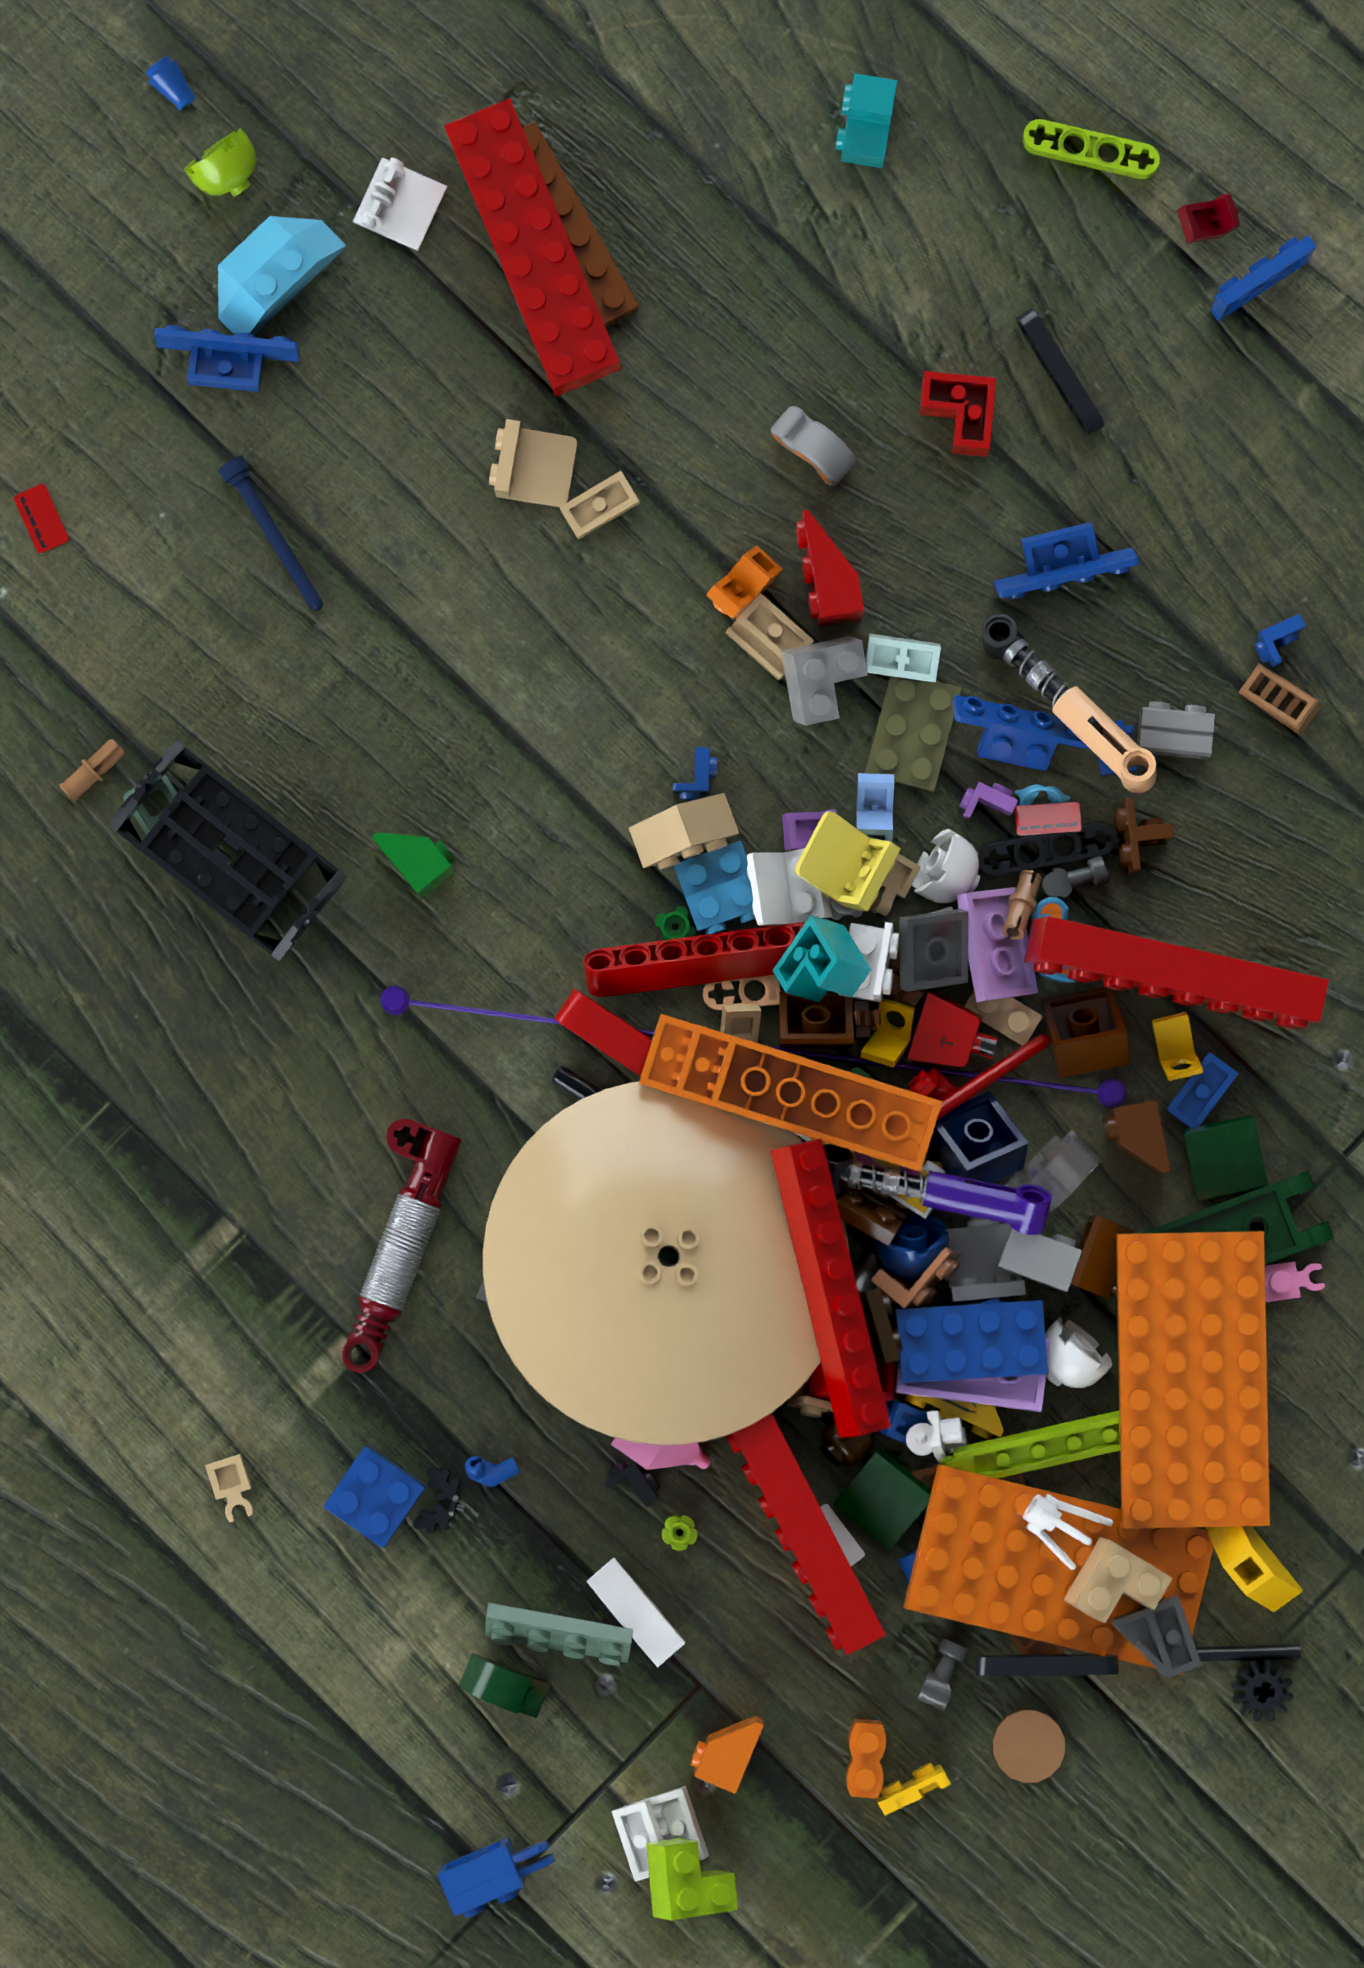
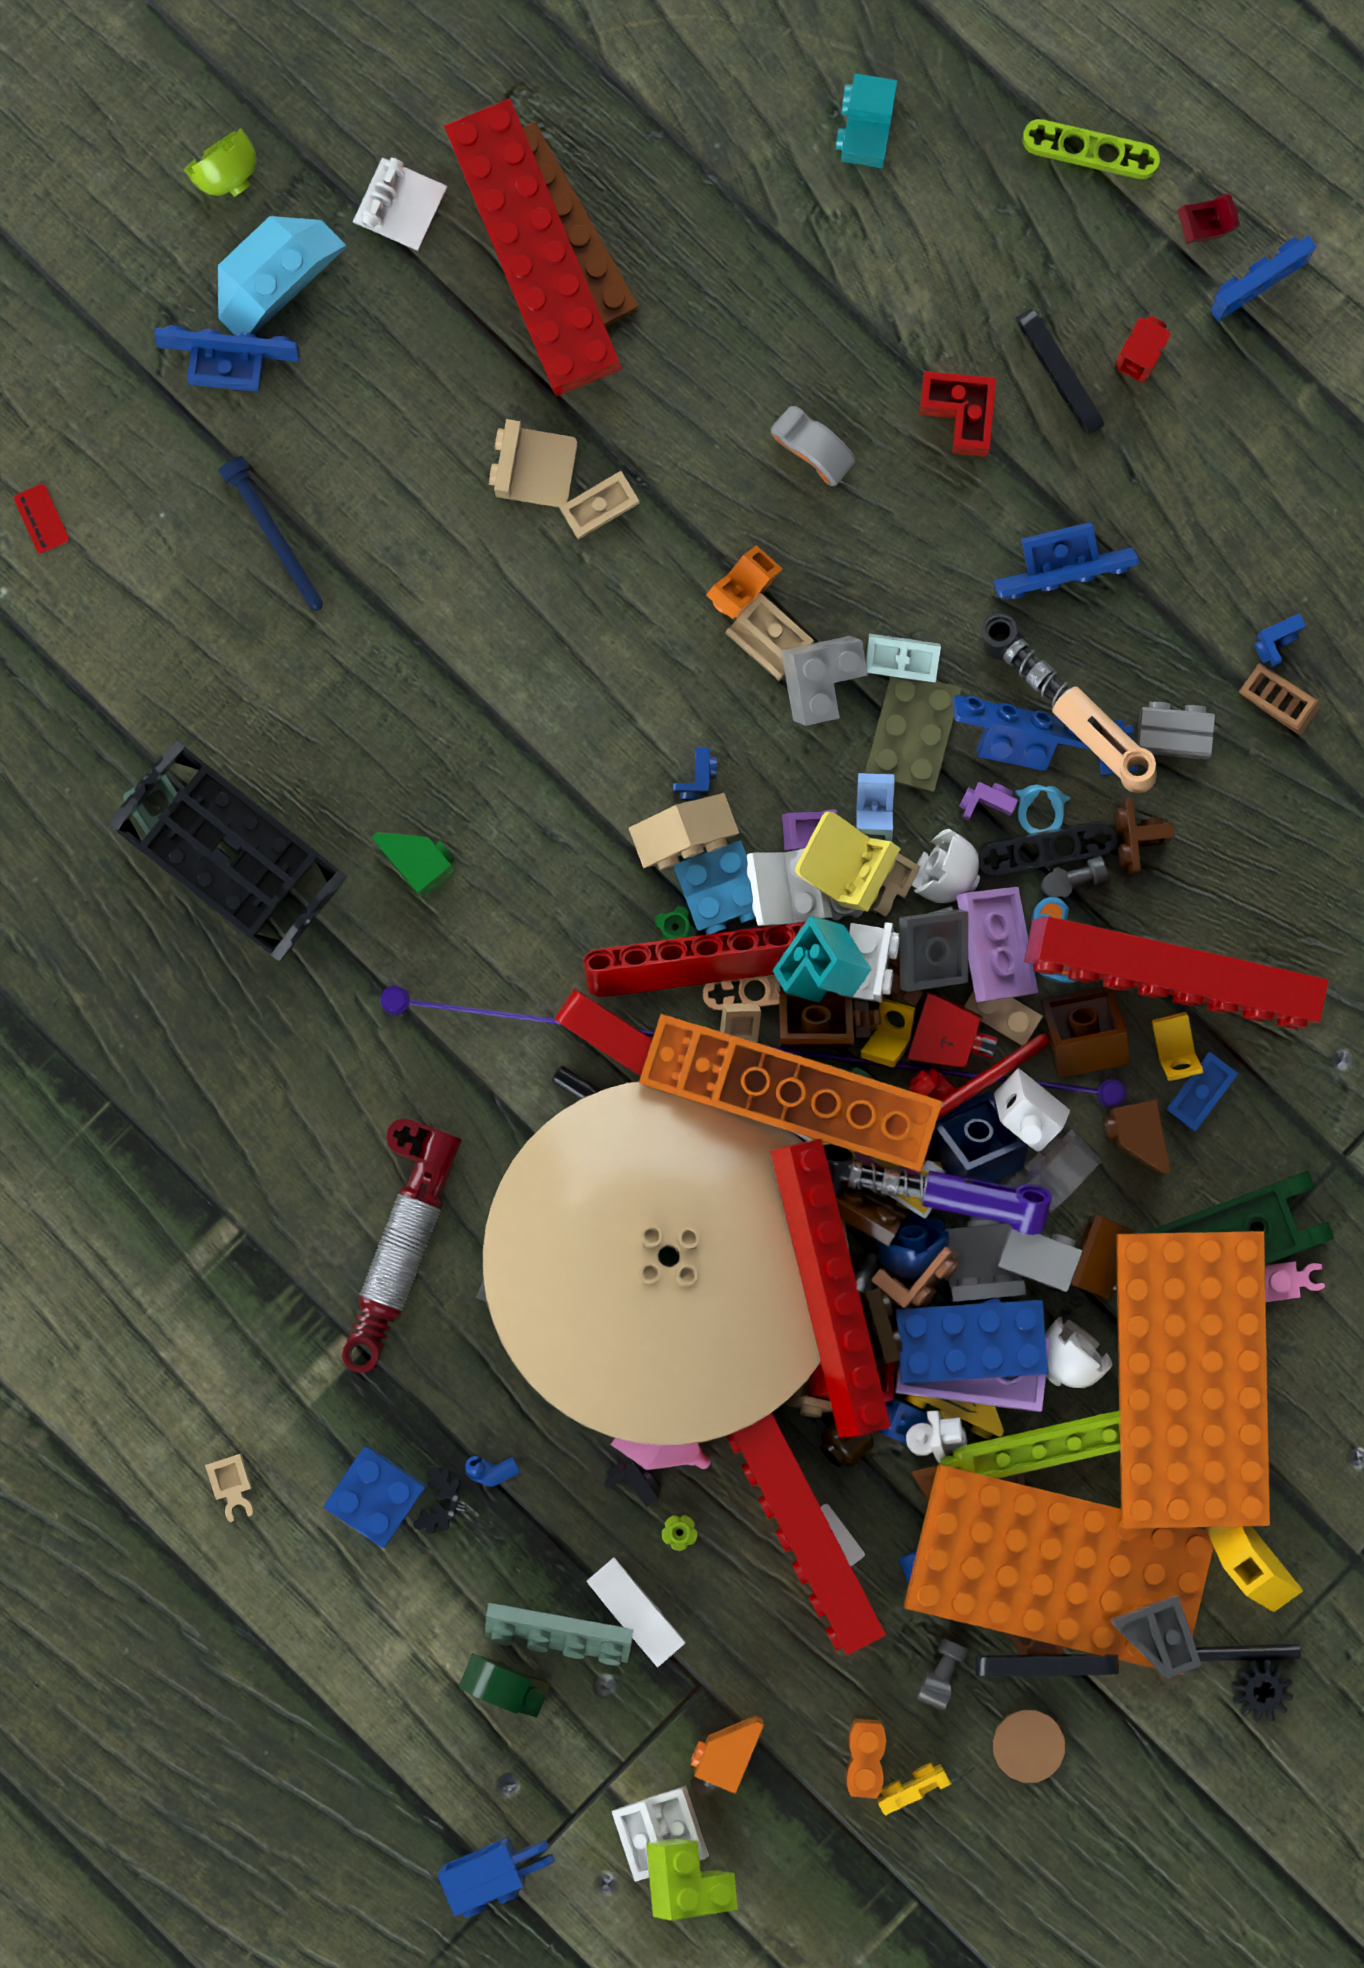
medium nougat axle [59,739,125,802] -> none
blue cone [146,55,196,111] -> none
red slope [795,510,864,628] -> none
dark green tile [833,1448,931,1550] -> none
medium nougat pin [1002,870,1042,940] -> none
sticker [1015,802,1082,836] -> none
white plant [1023,1493,1113,1570] -> none
tan brick [1063,1537,1173,1623] -> none
dark green tile [1182,1114,1268,1202] -> none
none -> white torso [994,1068,1070,1152]
none -> red brick [1114,316,1171,383]

